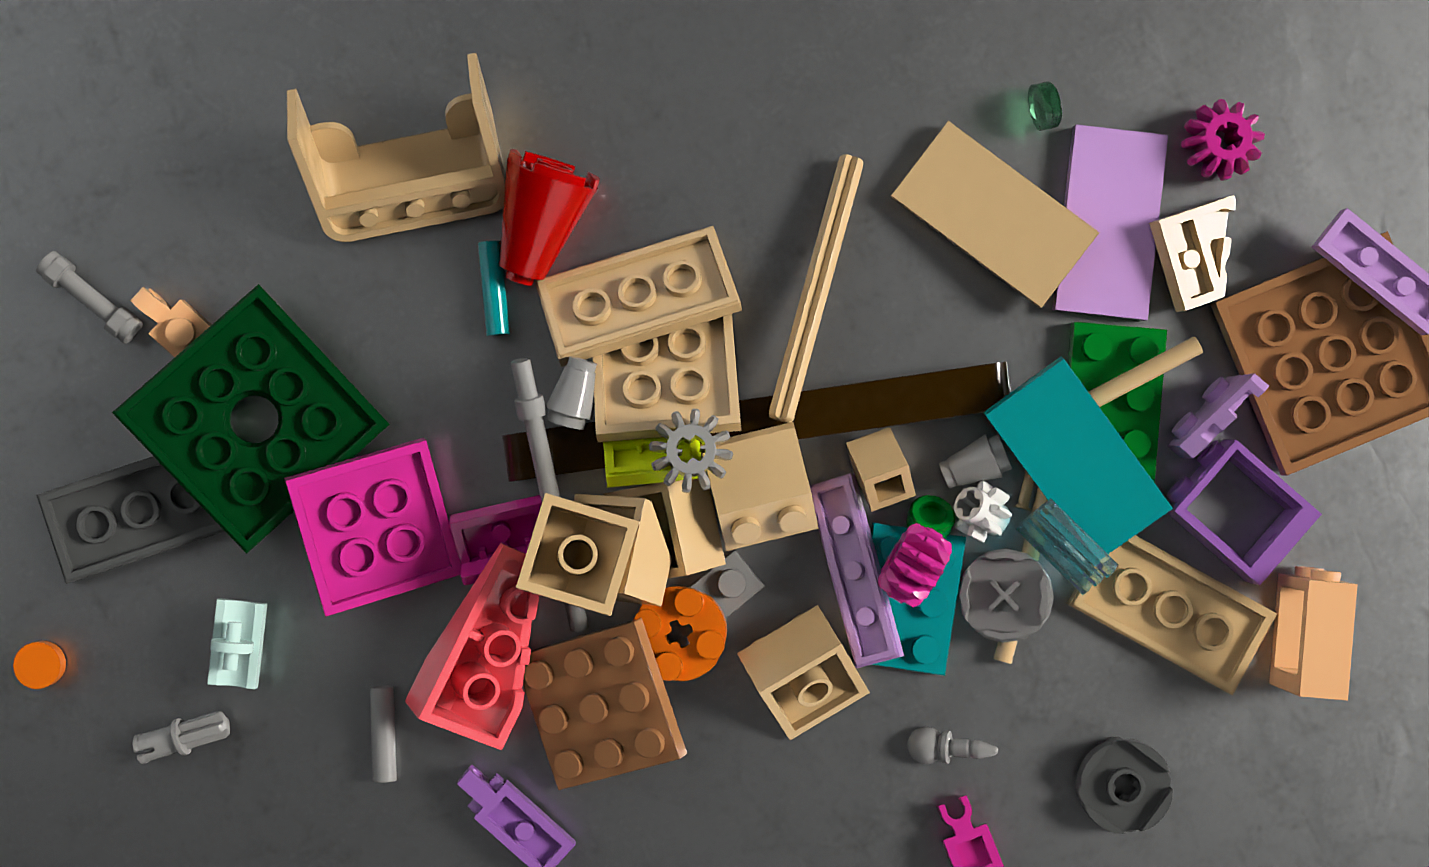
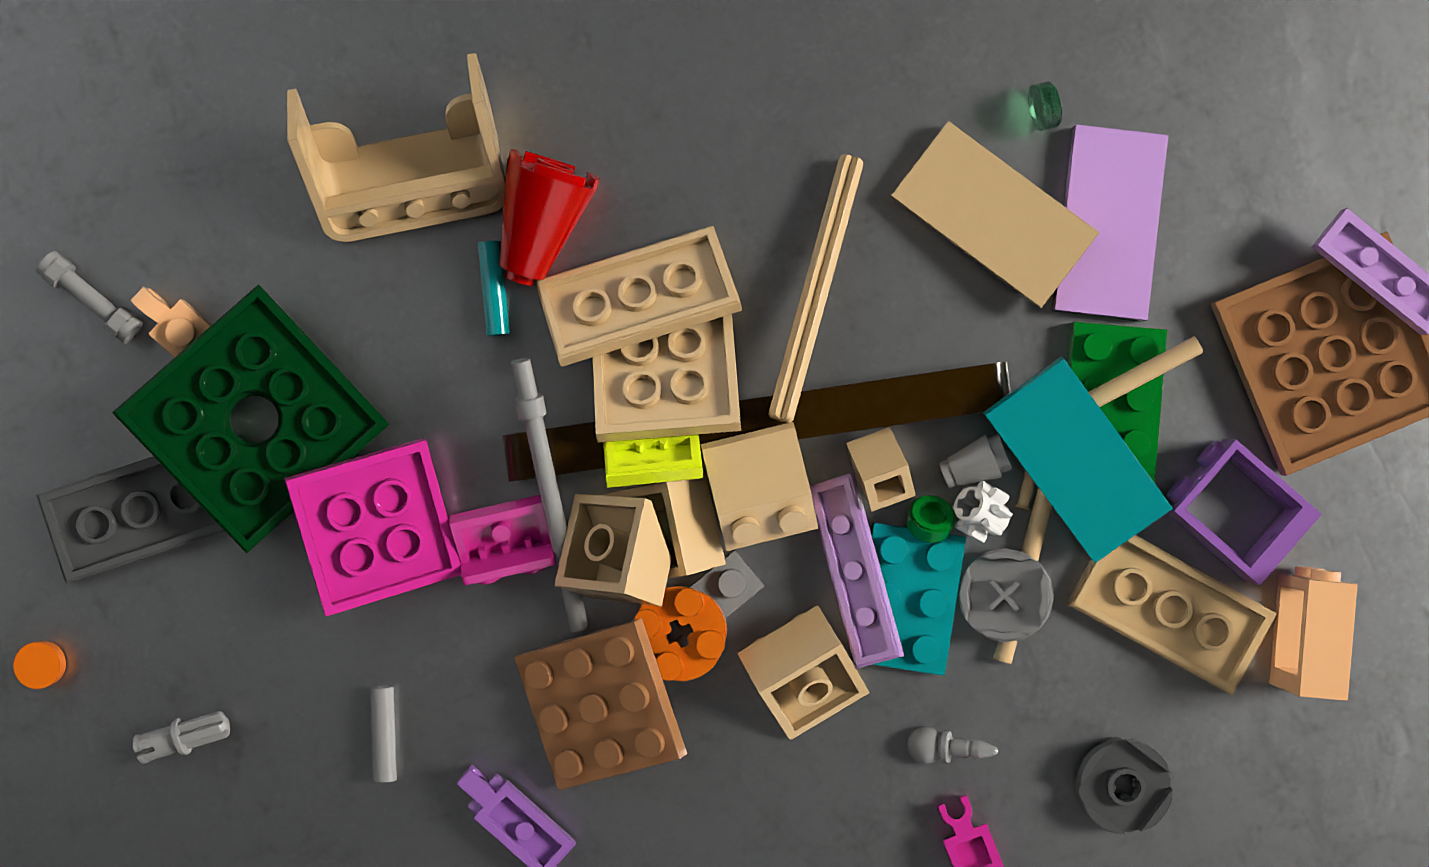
light aqua hips [208,598,267,689] -> none
coral wedge [405,543,539,750] -> none
tan slope [516,493,640,616] -> none
light grey cone [546,356,597,430] -> none
light grey gear [649,409,733,493] -> none
dark pink gear [878,523,952,608] -> none
clear light blue tile [1016,498,1119,595] -> none
wing [1149,195,1236,312] -> none
lavender wing [1167,373,1269,459] -> none
dark pink gear [1181,99,1265,181] -> none

